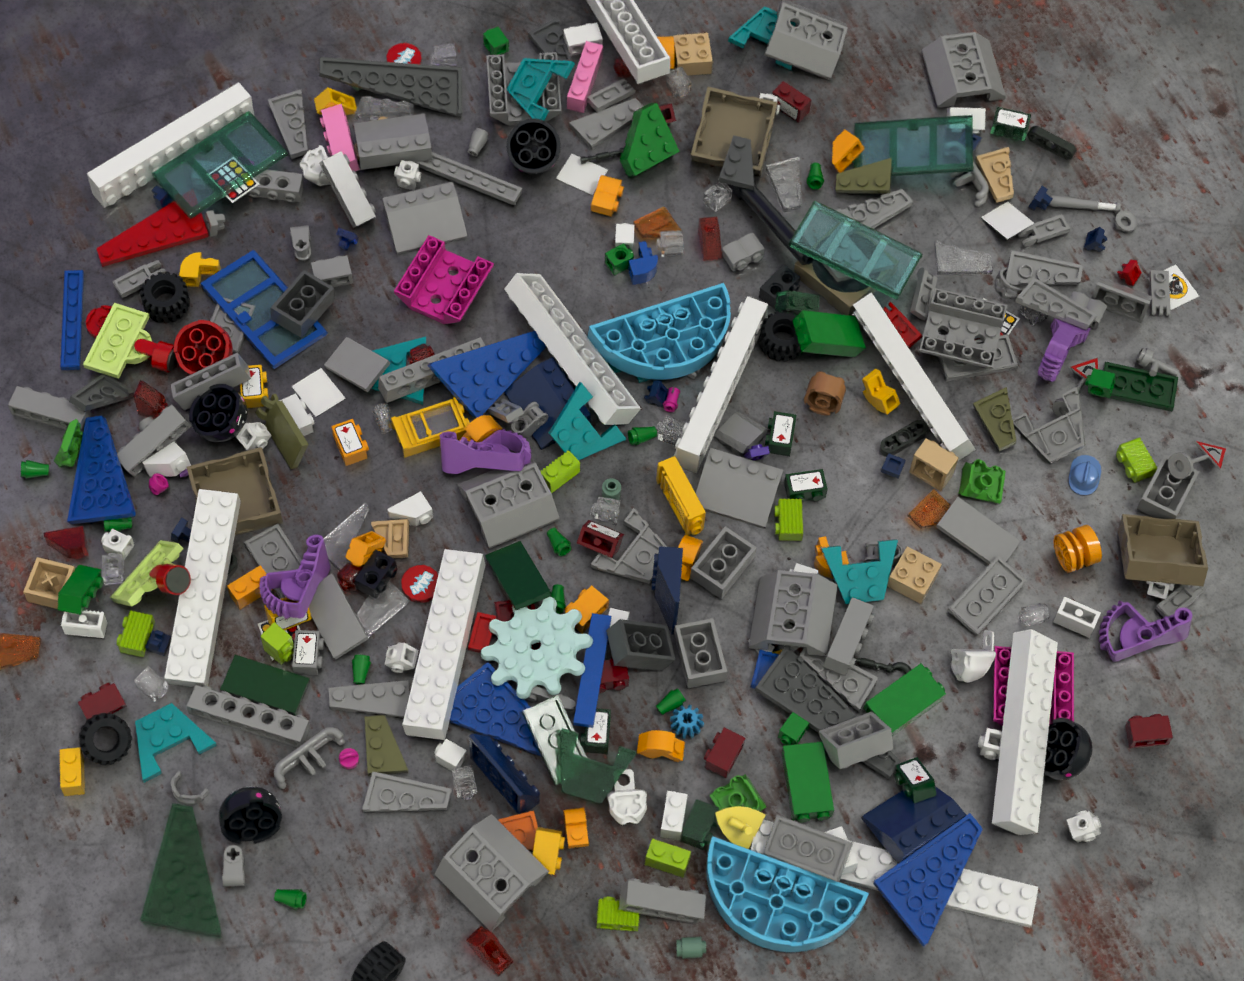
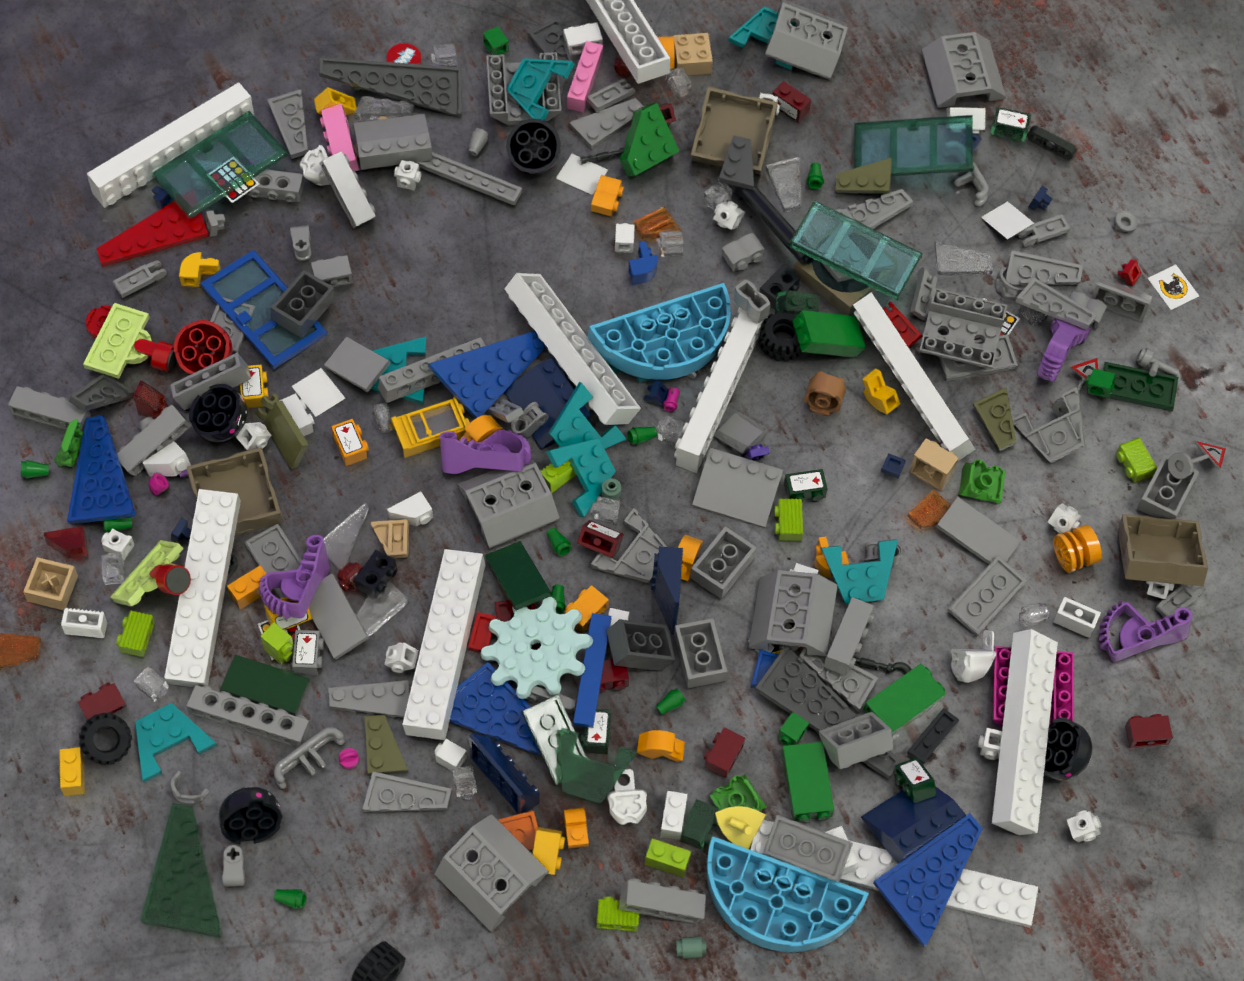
green brick [58,565,103,615] -> none
blue tile [60,270,84,370] -> none
black tyre [140,271,190,323] -> none
dark blue tile [145,630,172,656] -> none
clear blue tile [336,228,359,250] -> none
light orange brick [345,531,386,567] -> none
green cone [352,655,371,685] -> none
light grey slope [382,182,468,254] -> none
dark pink slope [394,235,494,324] -> none
tile [401,565,438,603] -> none
clear red head [407,343,435,364] -> none
clear red slope [466,926,514,976] -> none
green brick [605,243,634,276] -> none
yellow door [656,456,706,536] -> none
dark azure gear [670,705,704,739] -> none
clear red slope [698,216,722,261] -> none
brick [765,411,797,457] -> none
light orange slope [832,130,865,173] -> none
pearl dark grey beam [879,420,928,457] -> none
tan brick [887,546,942,604] -> none
tan wing [975,147,1014,203] -> none
light grey piece [1049,195,1121,213] -> none
medium blue piece [1069,455,1101,495] -> none
dark blue tile [1084,227,1108,252] -> none
light grey hinge [1149,270,1171,316] -> none
none -> teal wing [546,438,616,517]
none -> white brick [713,201,745,230]
none -> light grey brick [734,280,770,323]
none -> black plate [907,708,959,765]
none -> white brick [1048,503,1081,534]

